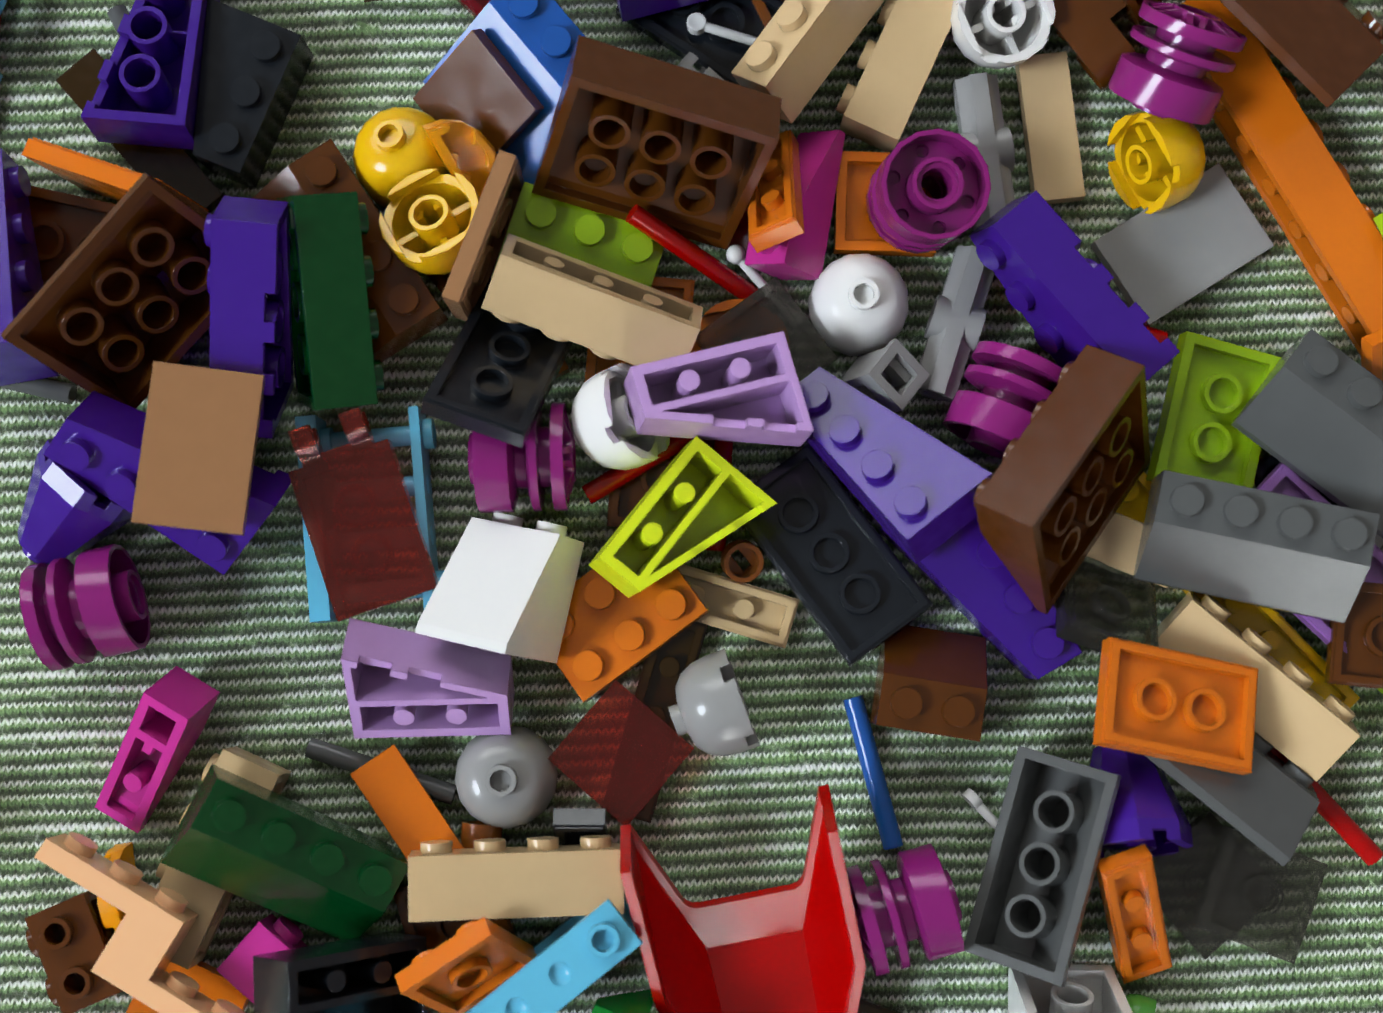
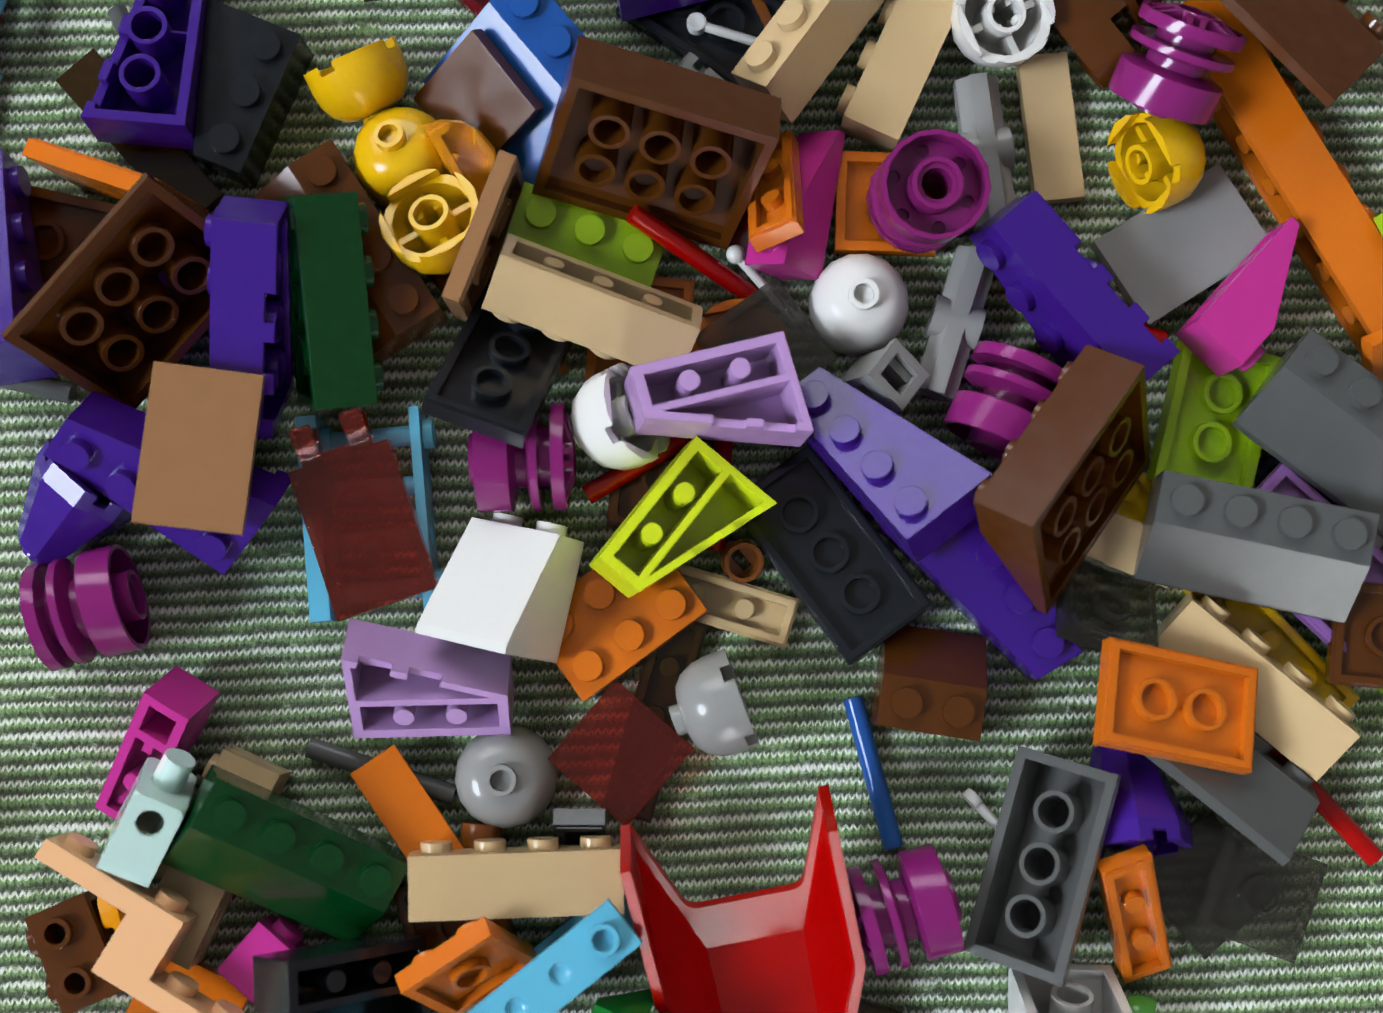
none -> light aqua torso [96,748,197,888]
none -> yellow cylinder [303,36,408,124]
none -> dark pink slope [1175,217,1299,377]

